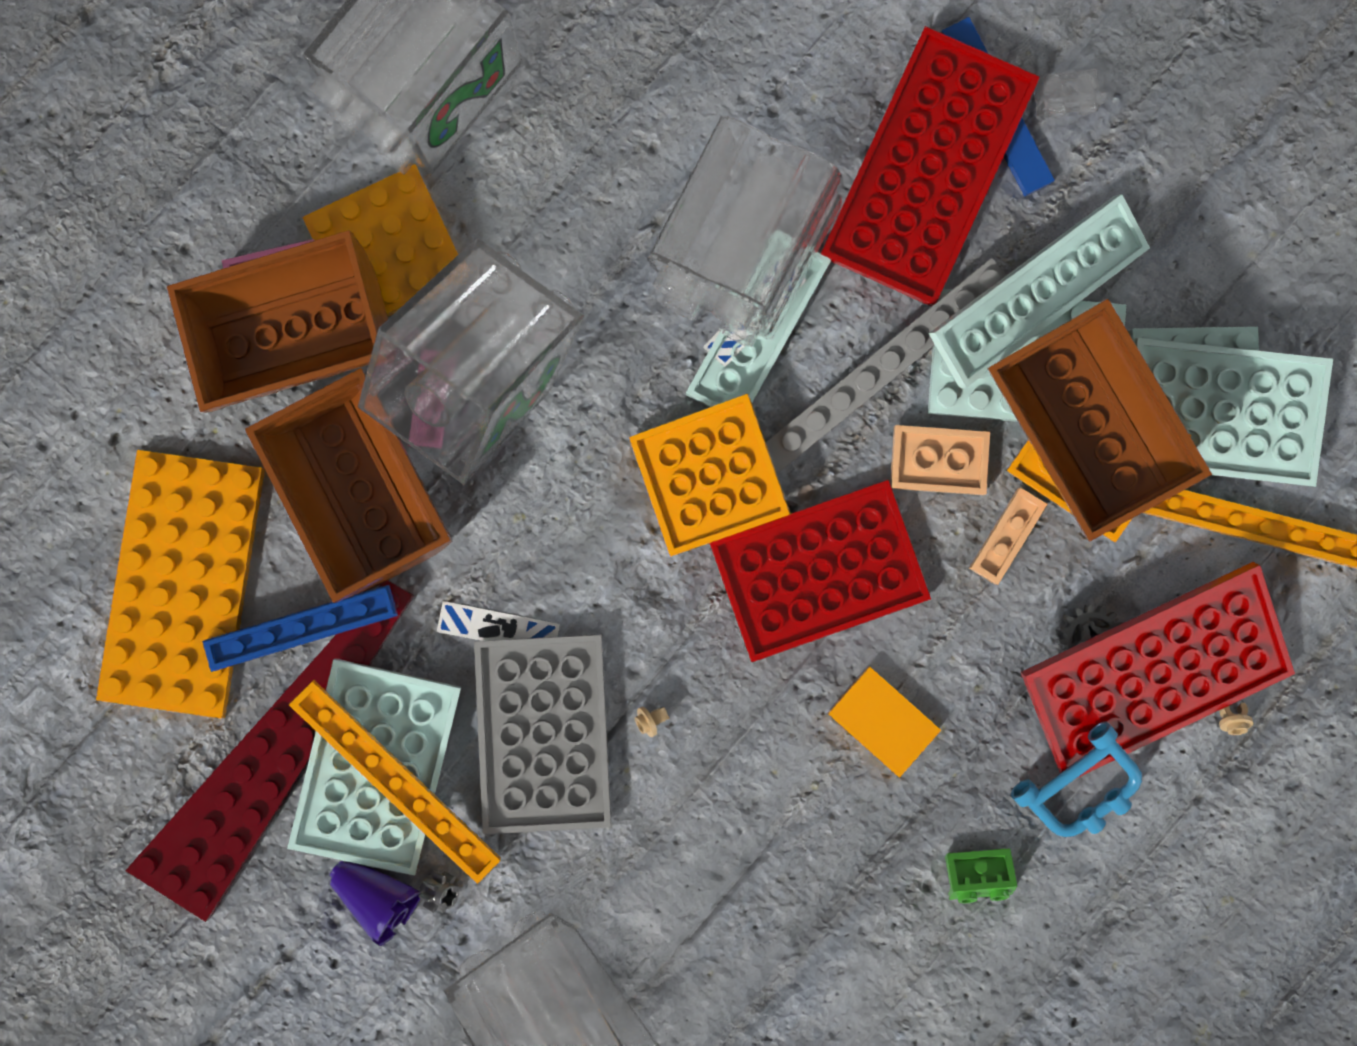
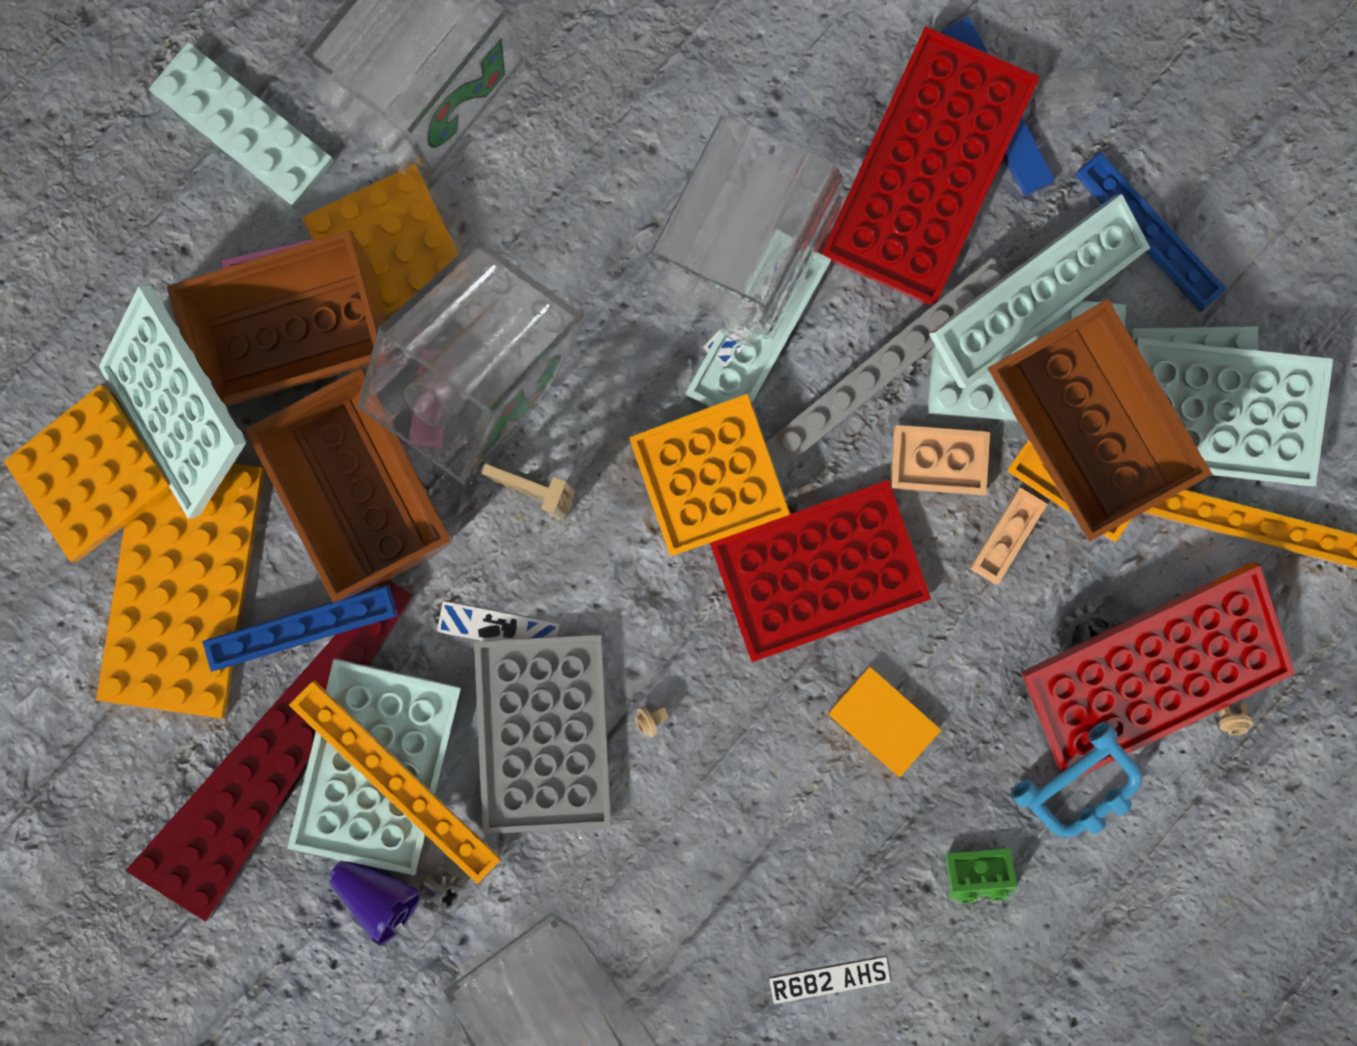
none -> light orange plate [3,385,171,562]
none -> light aqua plate [99,285,246,519]
none -> light aqua plate [148,42,334,208]
none -> tan fence [481,464,575,520]
none -> white sticker [769,957,891,1004]
none -> blue tile [1074,152,1226,312]

